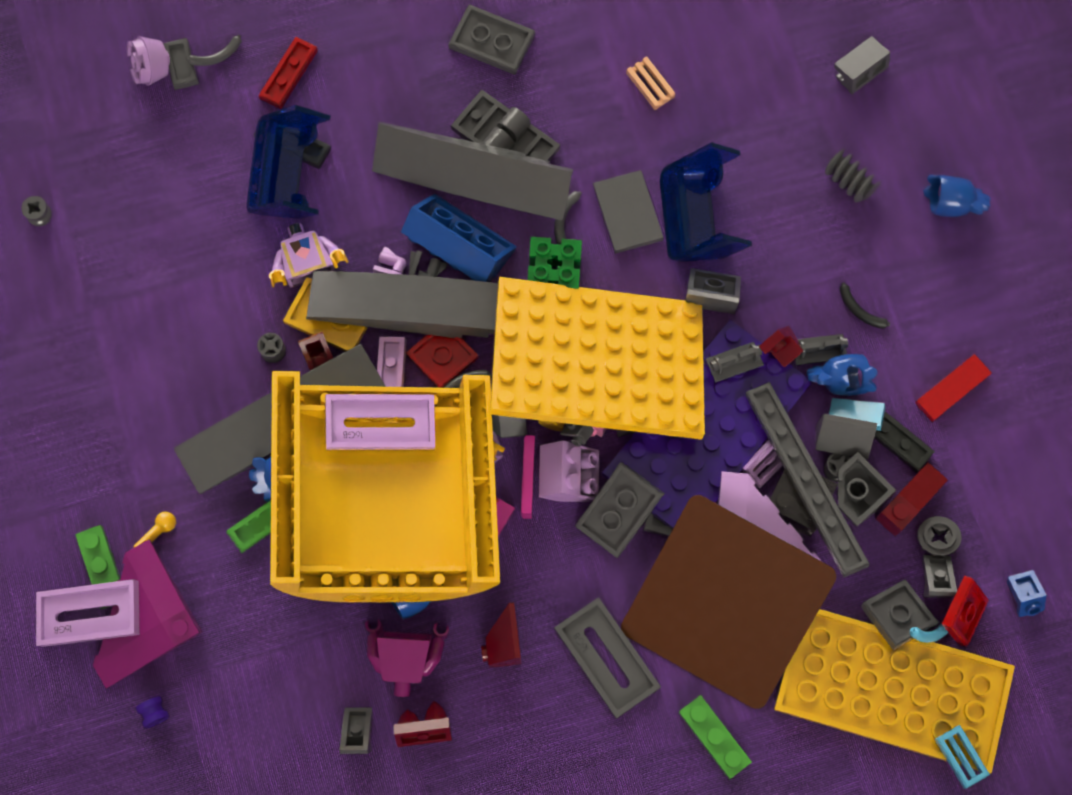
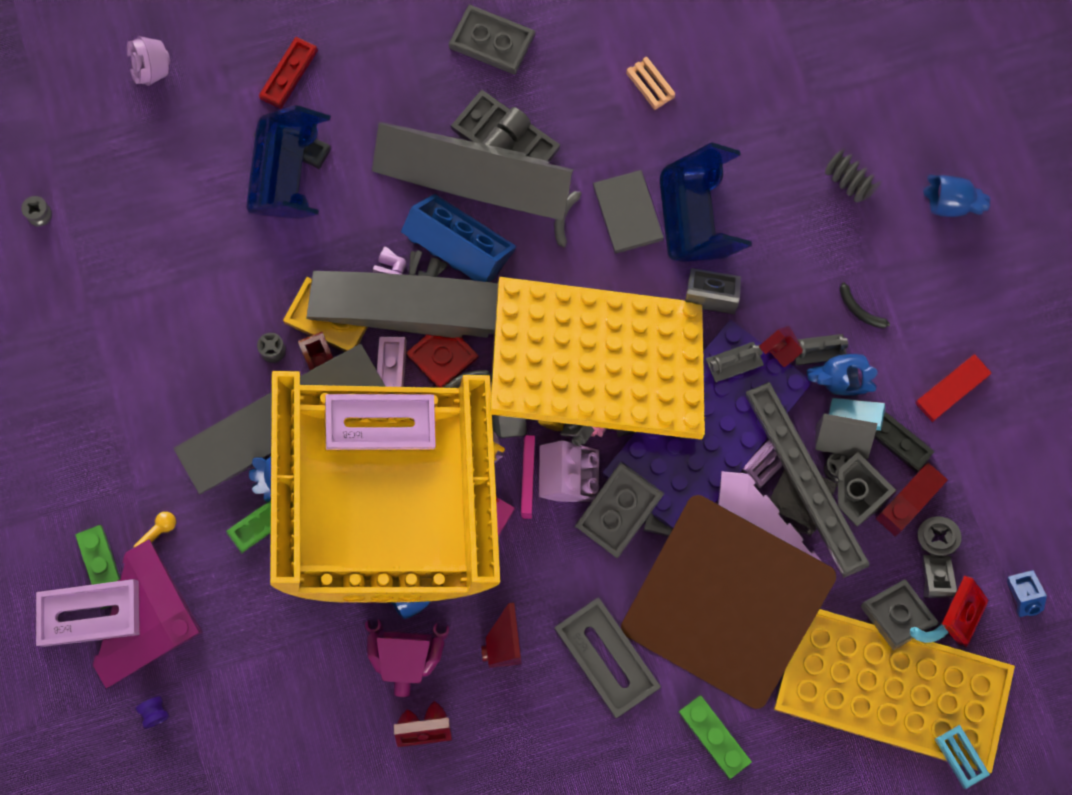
dark grey tile [163,38,199,90] -> none
dark grey piece [186,34,242,66] -> none
torso [269,223,349,288] -> none
dark grey slope [340,707,373,754] -> none
green brick [527,237,582,289] -> none
hinge [834,36,890,94] -> none

